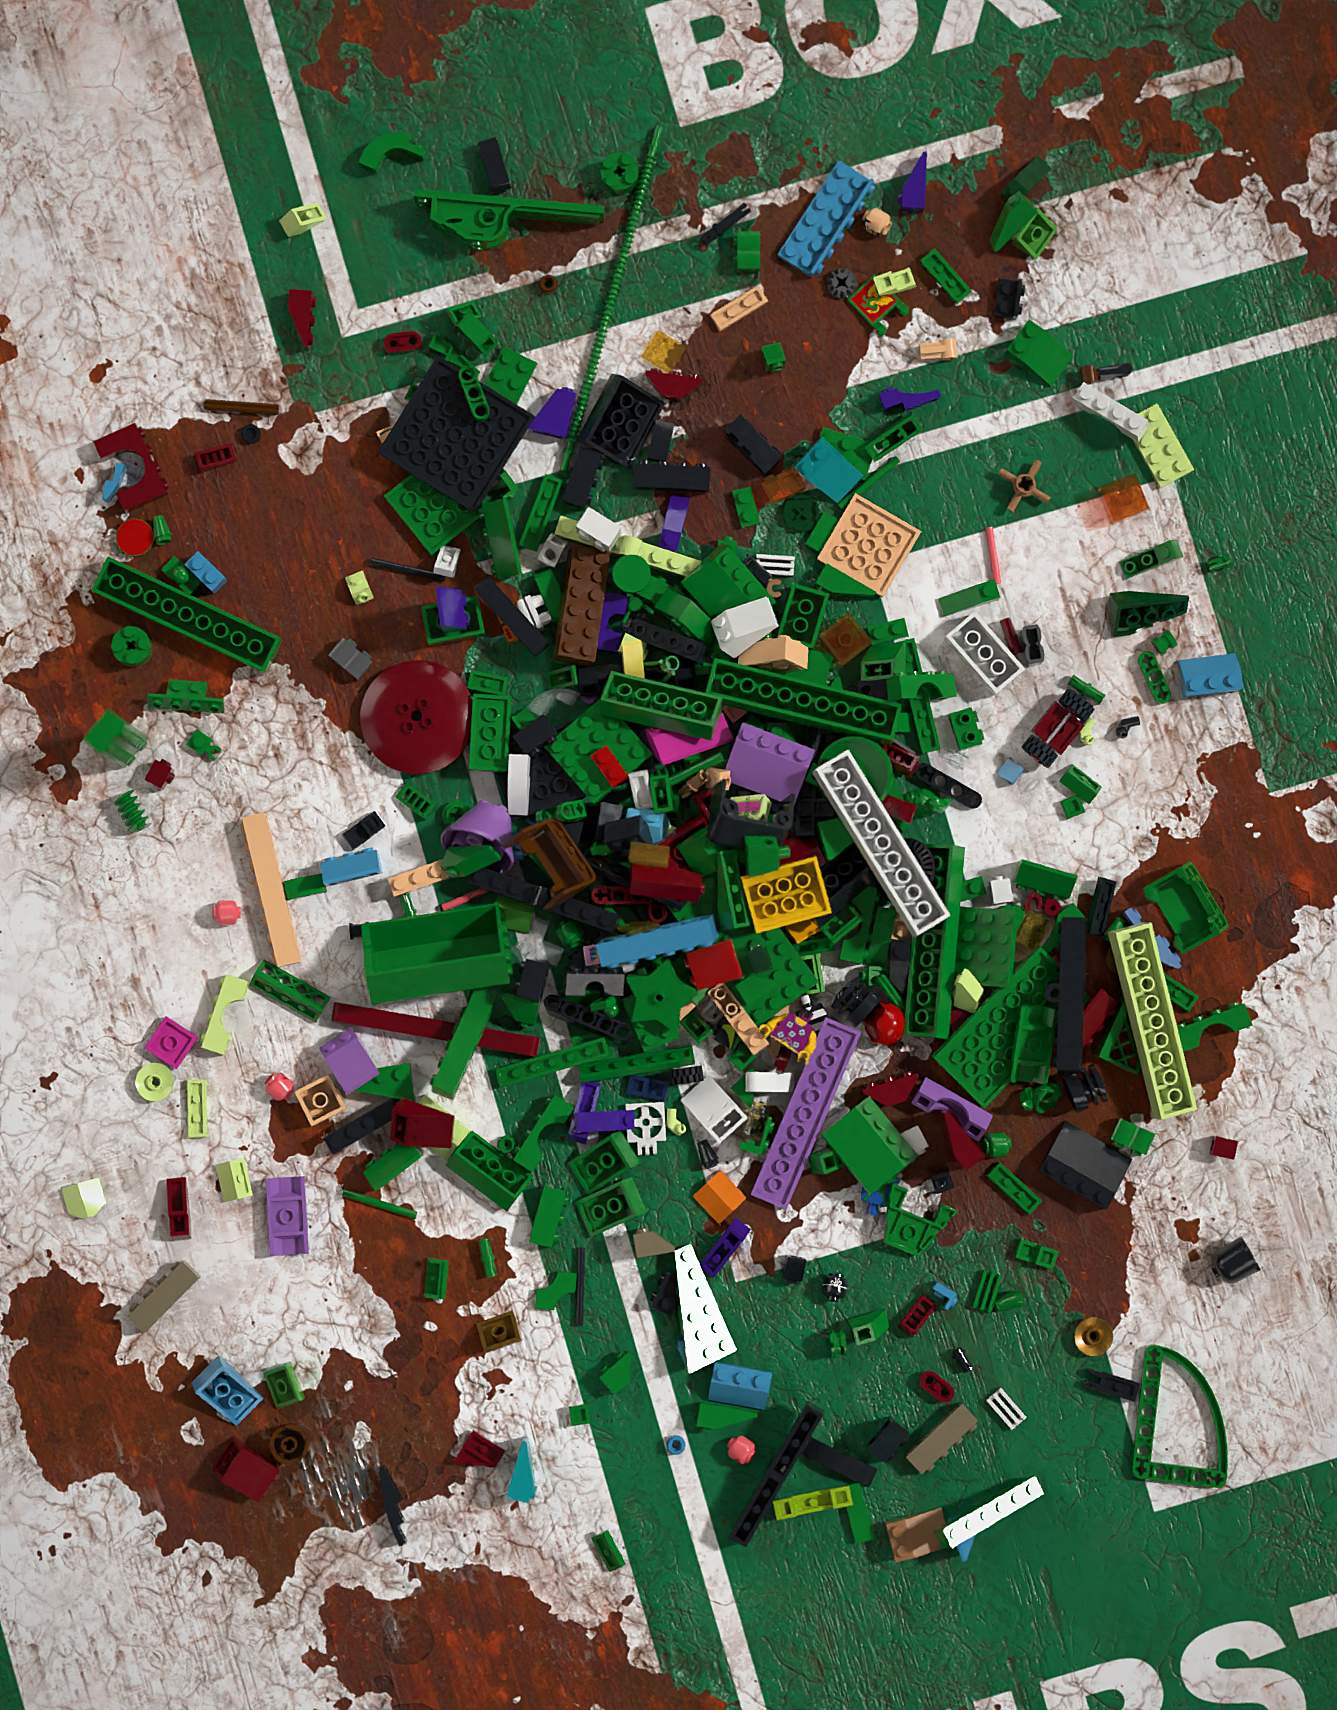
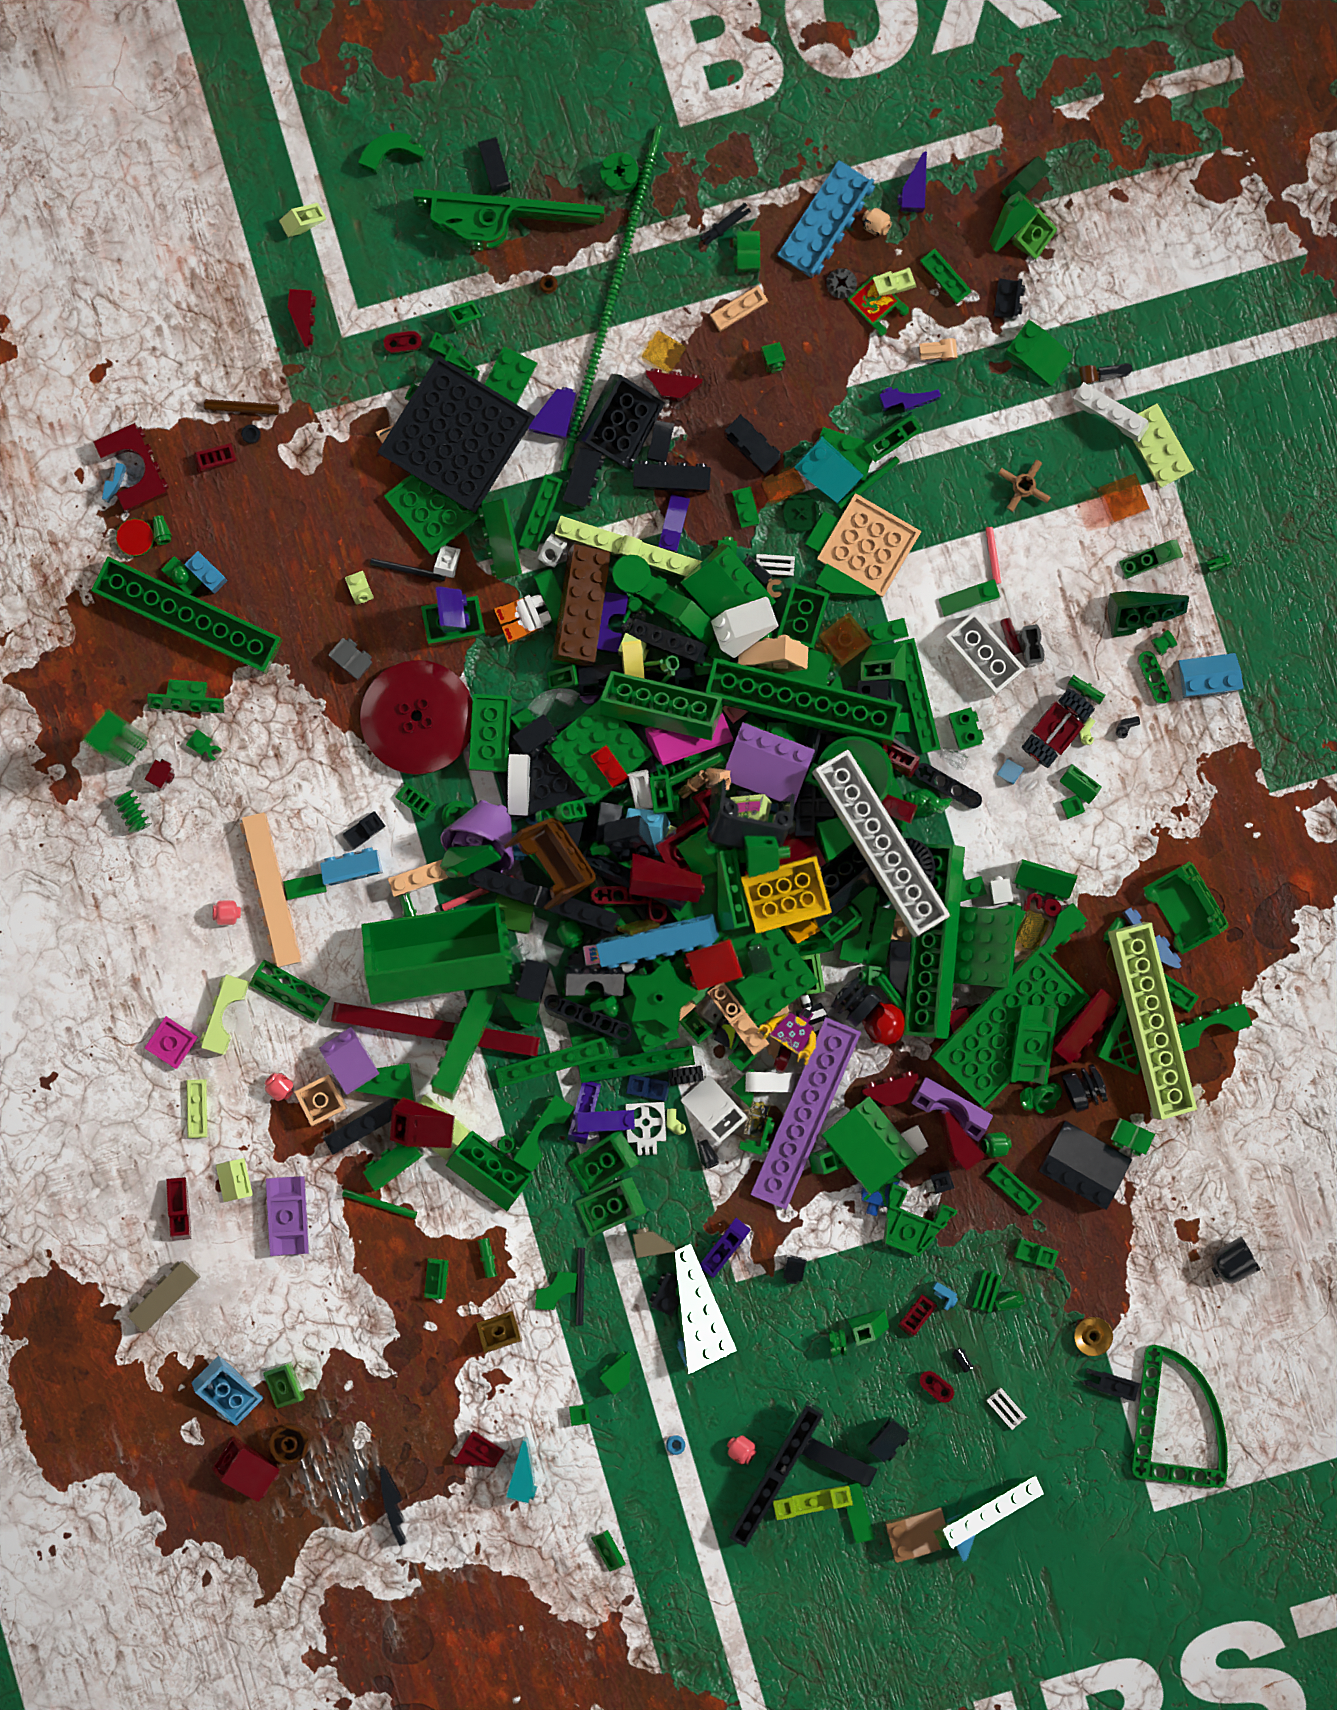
yellowish green slope [62,1178,106,1219] -> none
green brick [111,626,152,667] -> none
yellowish green dish [135,1063,174,1101] -> none
black bush [349,921,369,940] -> none
green slope [457,312,498,356] -> none
green beam [459,366,489,422] -> none
green plate [467,670,509,696] -> none
black beam [473,575,550,657] -> none
green bracket [497,469,519,500] -> none
green brick [529,1185,569,1248] -> none
white piece [576,507,622,553] -> none
clear yellow panel [628,841,670,868] -> none
orange slope [693,1170,747,1224] -> none
green slope [696,1401,758,1432] -> none
dark azure slope [708,1361,772,1410] -> none
black head [821,1273,848,1302] -> none
green arch [886,671,957,701] -> none
dark tan brick [905,1402,978,1474] -> none
yellowish green slope [952,969,984,1013] -> none
black hinge [1045,917,1087,1074] -> none
black plate [1087,877,1116,937] -> none
dark red panel [1209,1136,1238,1160] -> none

